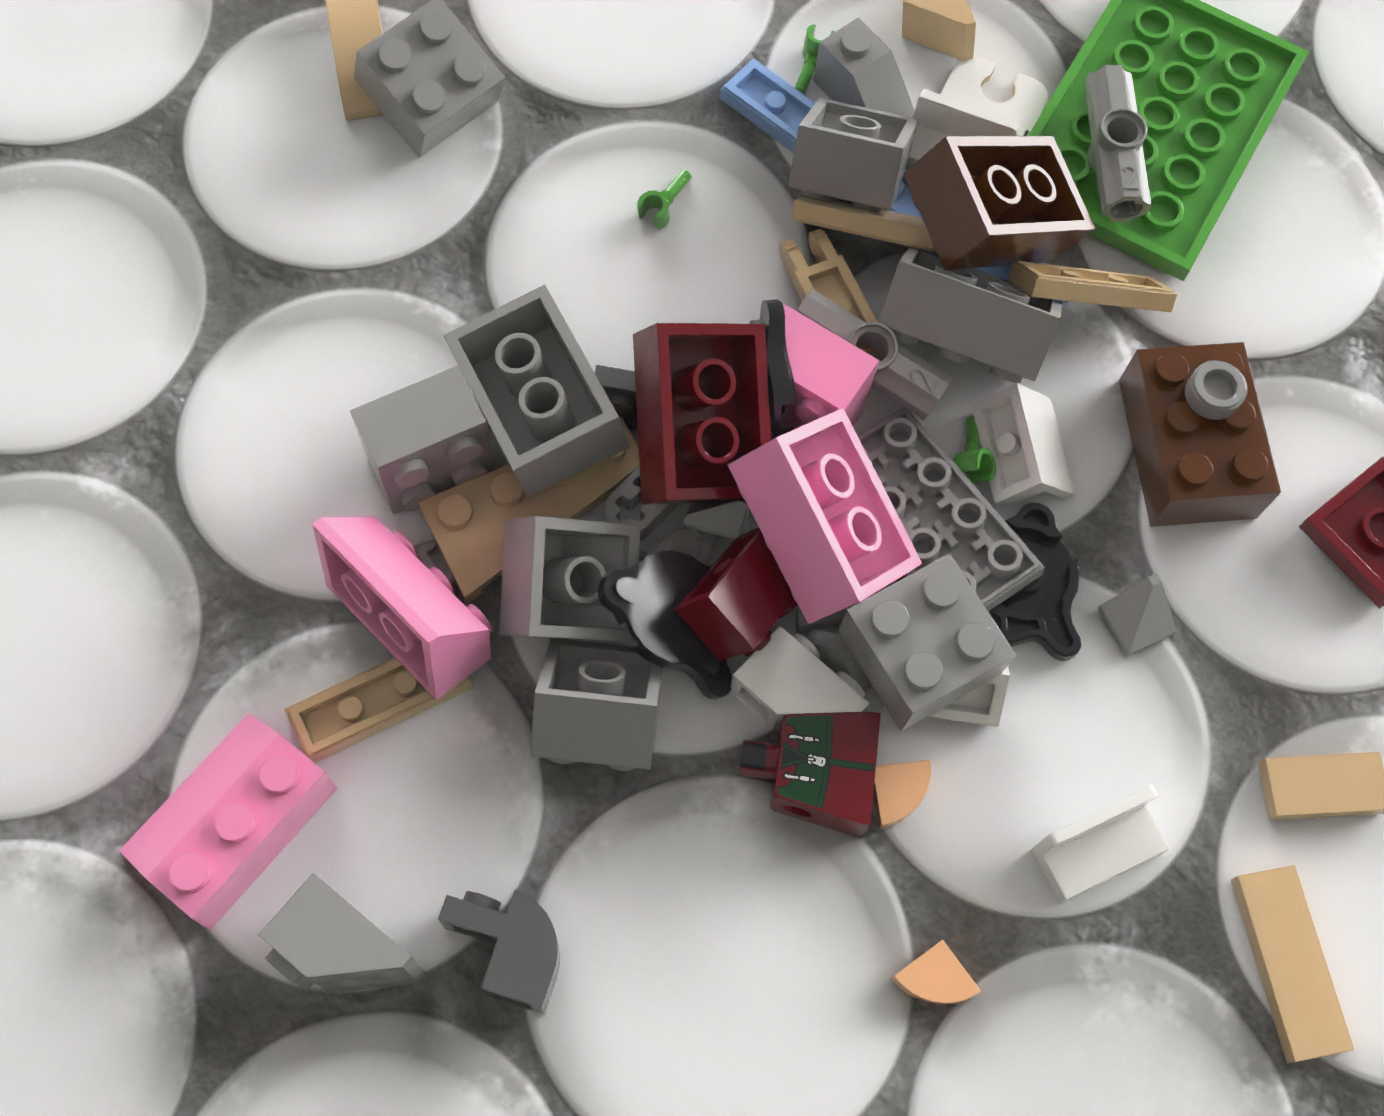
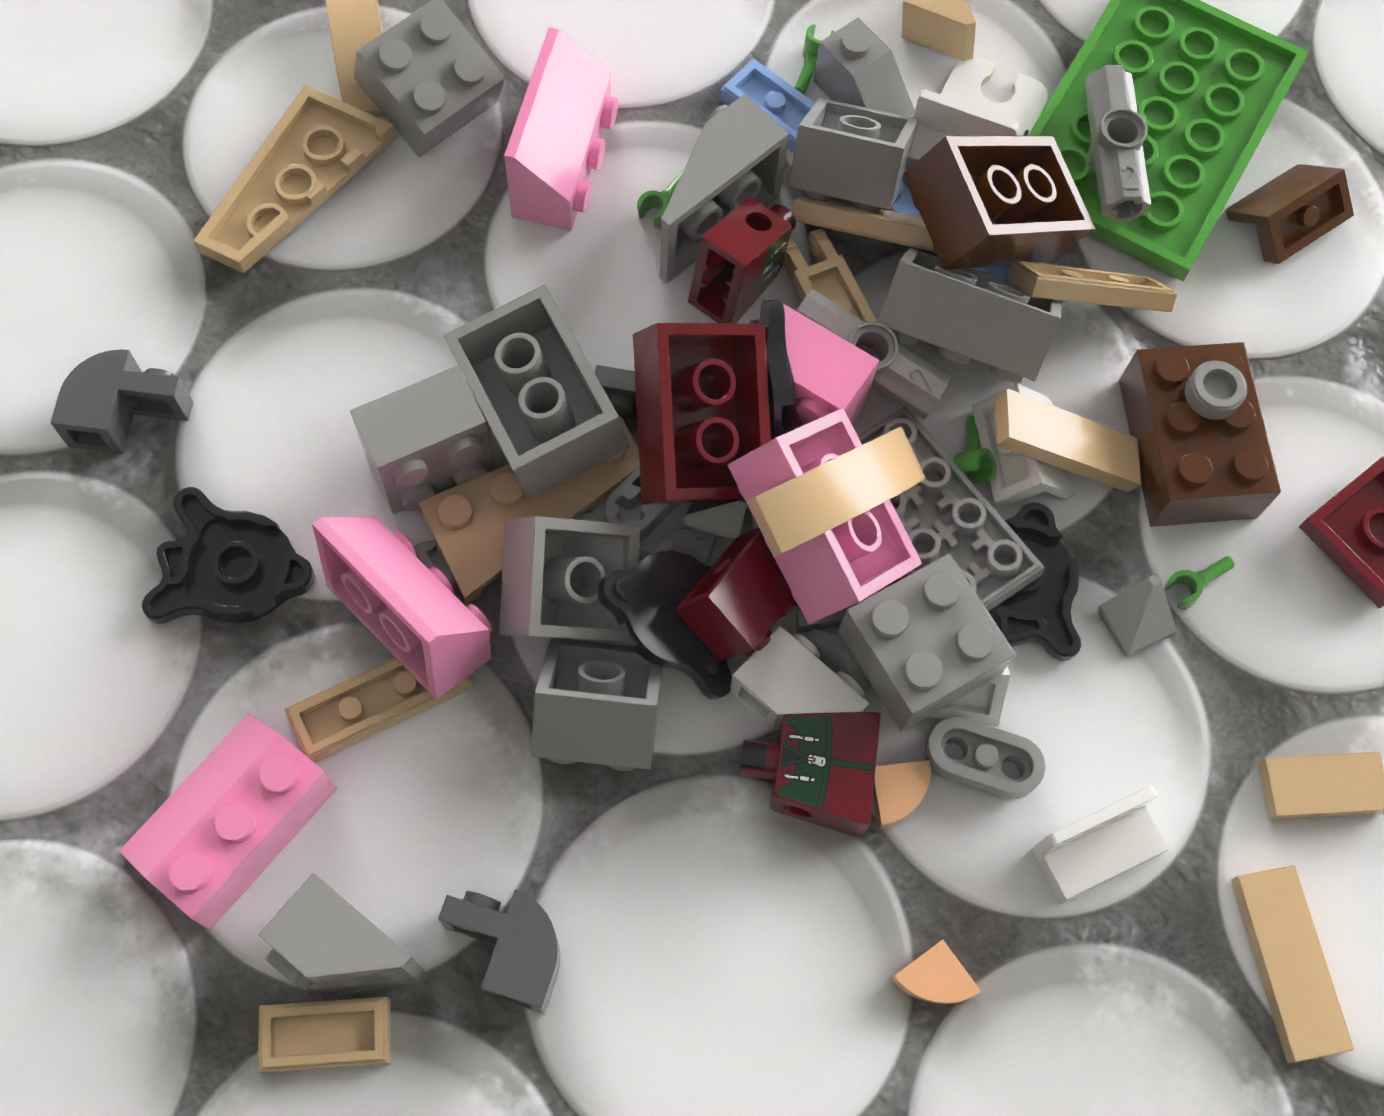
none -> dark grey brick [50,349,193,454]
none -> black tile [142,487,315,624]
none -> tan wing [193,85,397,273]
none -> tan tile [258,997,391,1073]
none -> slope [504,27,618,231]
none -> light grey slope [660,94,789,284]
none -> dark red torso [687,199,796,324]
none -> tan slope [747,426,926,557]
none -> light grey plate [925,717,1046,799]
none -> tan tile [995,389,1142,493]
none -> bright green hand [1164,556,1234,610]
none -> reddish brown panel [1226,164,1354,264]

